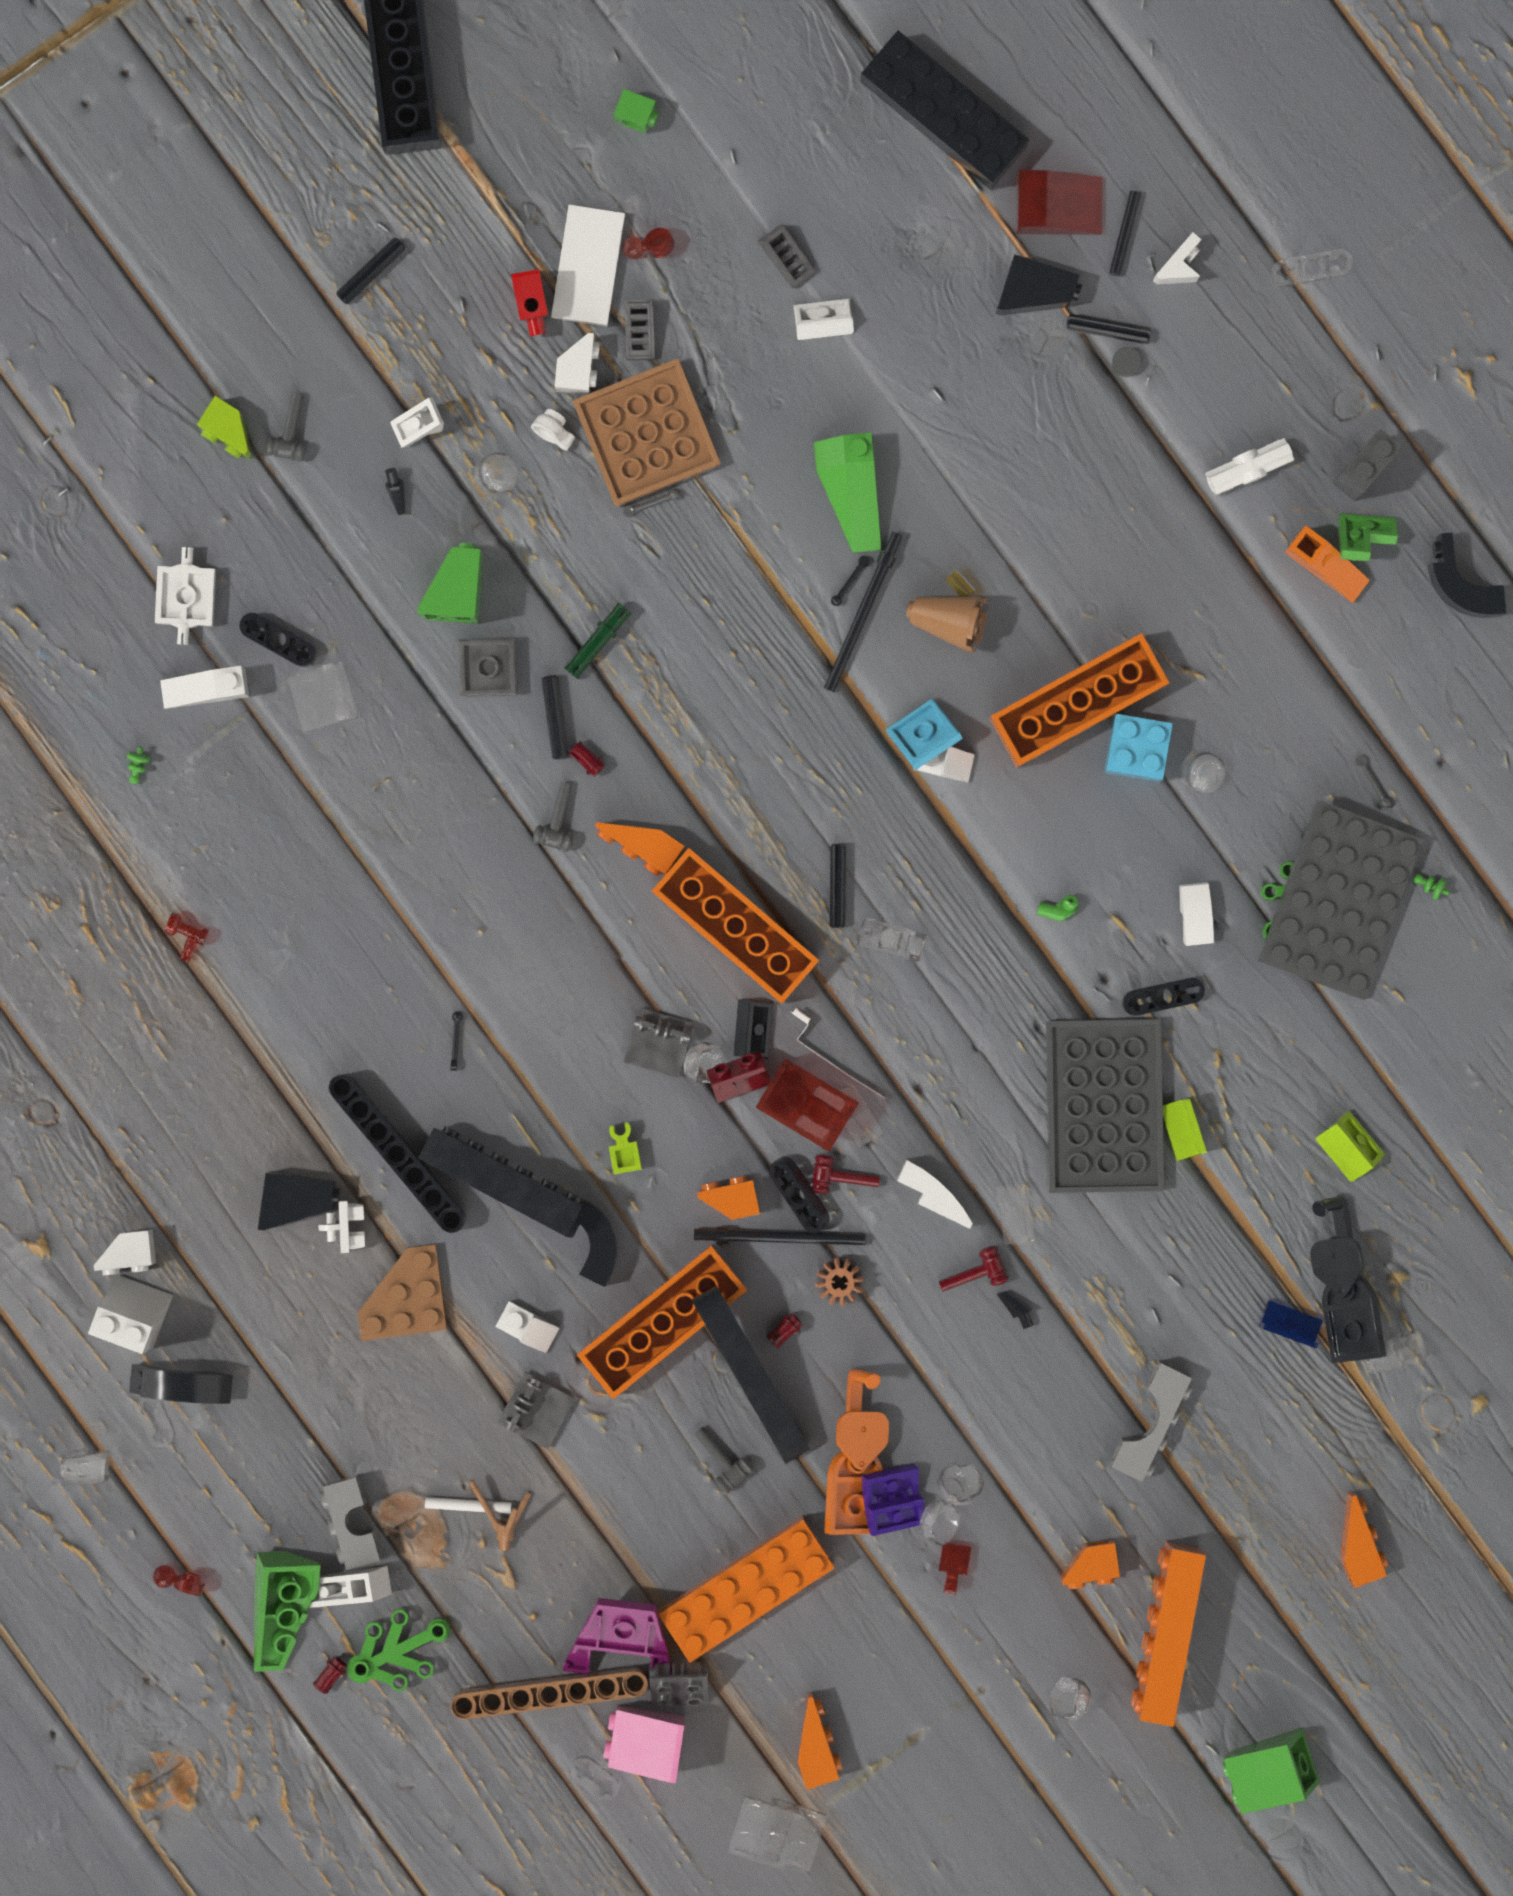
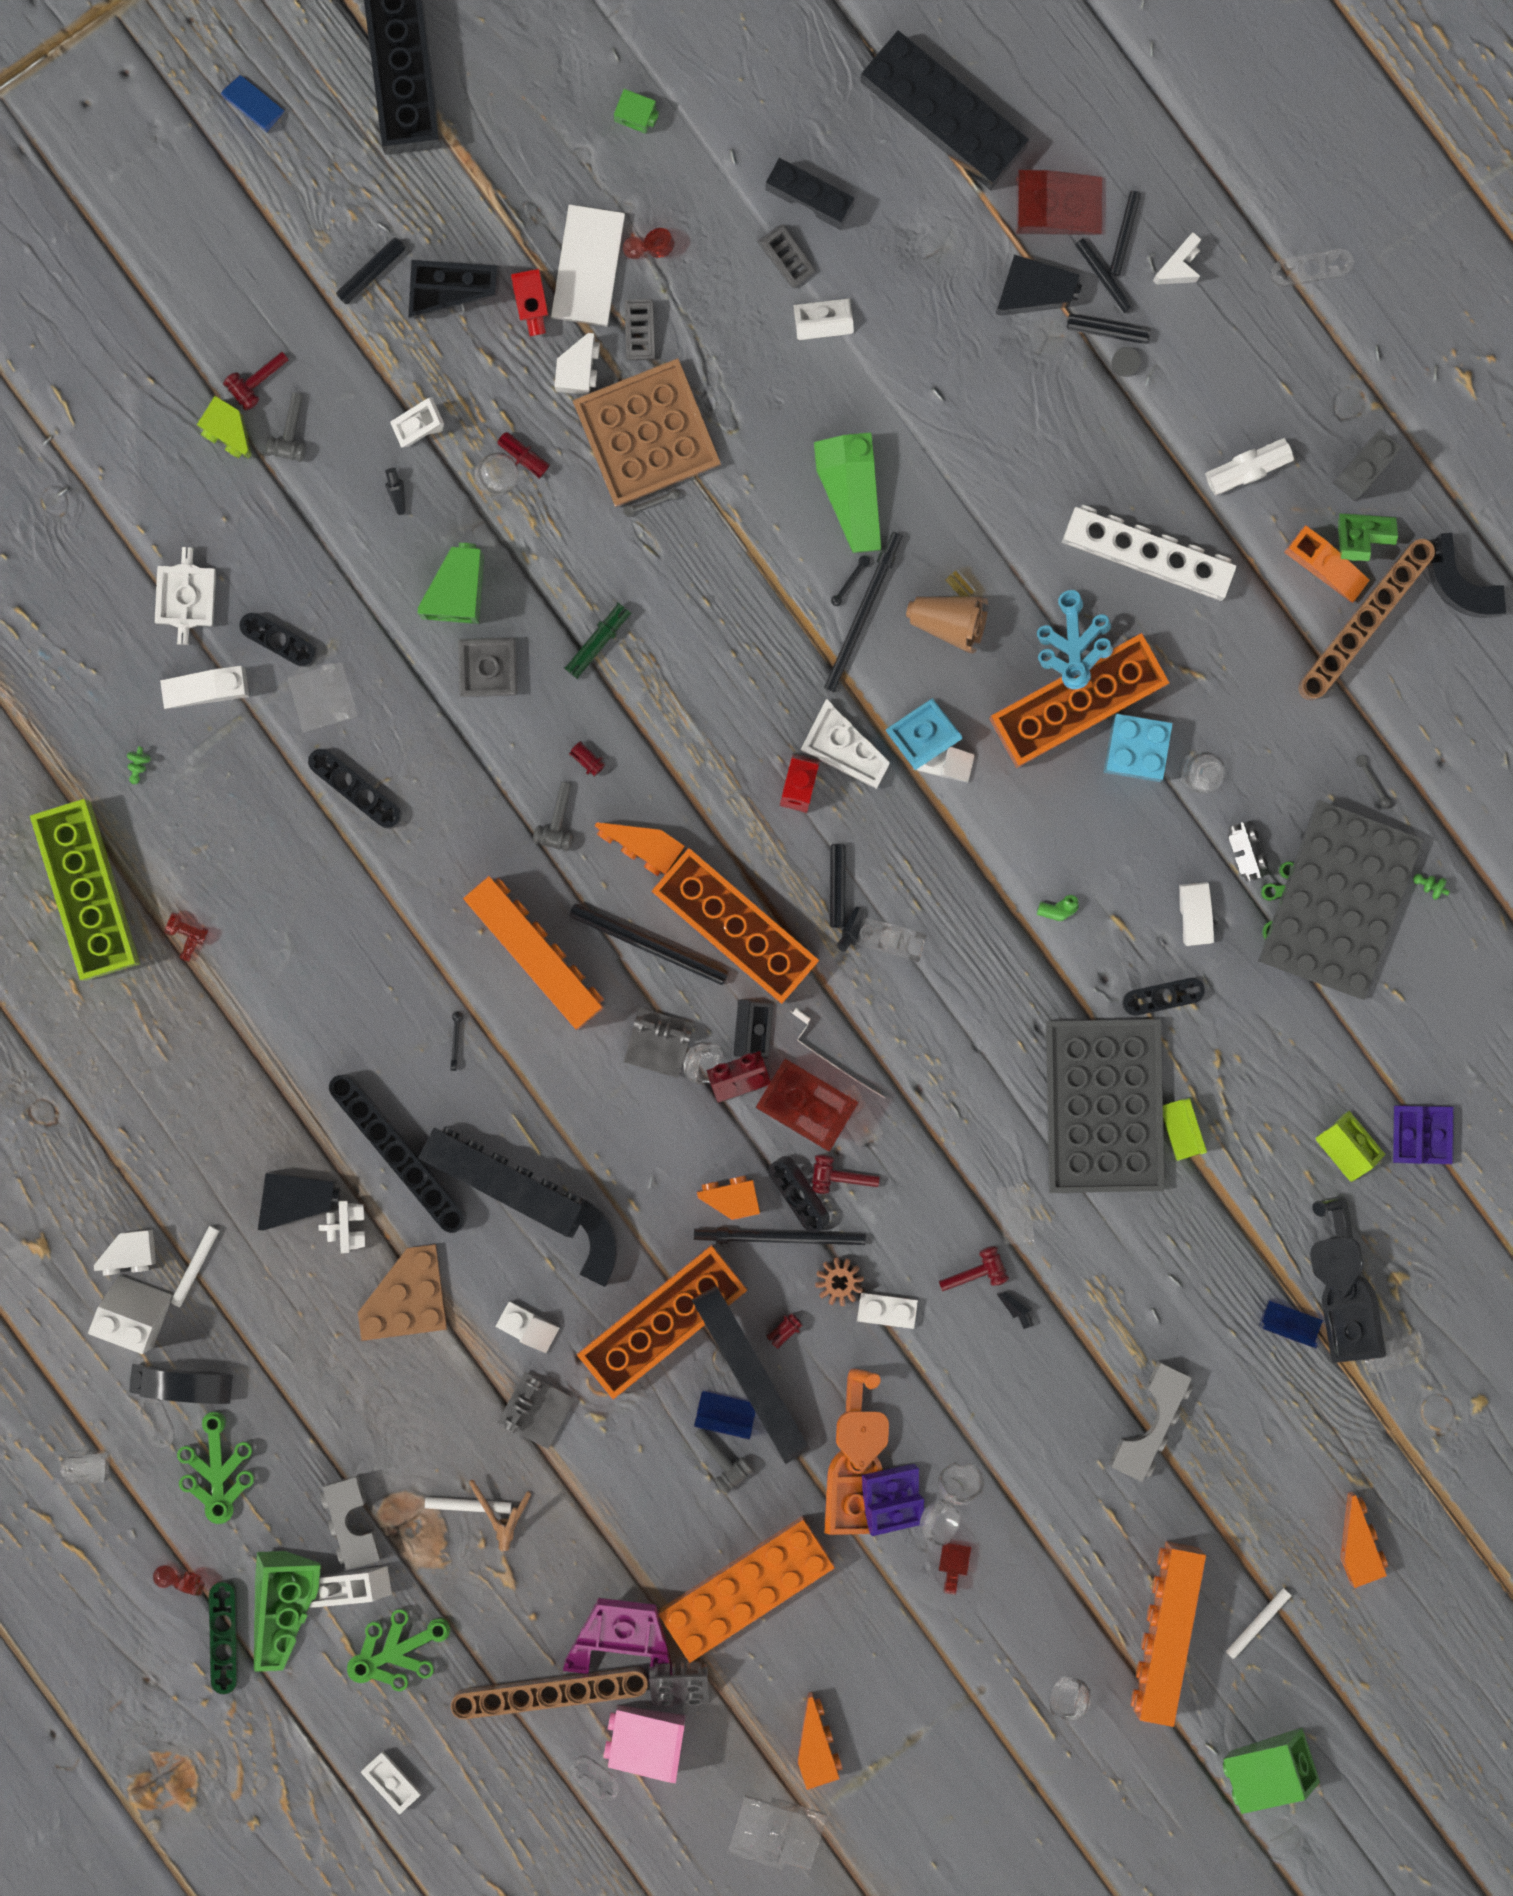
dark red pin [313,1656,347,1694] -> none
white piece [531,409,575,451] -> none
black axle [542,675,569,760] -> none
lime plate [608,1122,642,1175] -> none
white slope [896,1159,973,1229] -> none
orange slope [1060,1539,1120,1589] -> none
none -> lime brick [30,799,140,981]
none -> white bar [170,1225,220,1307]
none -> bright green plant [177,1411,255,1524]
none -> dark green beam [209,1580,238,1695]
none -> blue slope [221,75,285,133]
none -> dark red piece [223,352,289,411]
none -> black beam [308,749,401,829]
none -> white plate [361,1751,421,1815]
none -> black wedge [408,260,500,318]
none -> orange brick [463,876,604,1030]
none -> dark red axle [497,432,550,479]
none -> black axle [569,904,728,985]
none -> clear blue panel [694,1391,756,1440]
none -> black arch [766,158,855,230]
none -> red torso [780,754,820,813]
none -> white wing [800,699,890,789]
none -> black bar [836,906,863,952]
none -> white plate [857,1292,918,1329]
none -> medium azure plant [1037,590,1113,689]
none -> white brick [1061,505,1236,601]
none -> black bar [1075,238,1133,314]
none -> white bar [1226,1588,1292,1659]
none -> hinge [1227,820,1269,882]
none -> medium nougat beam [1298,539,1435,701]
none -> dark purple slope [1393,1106,1454,1164]

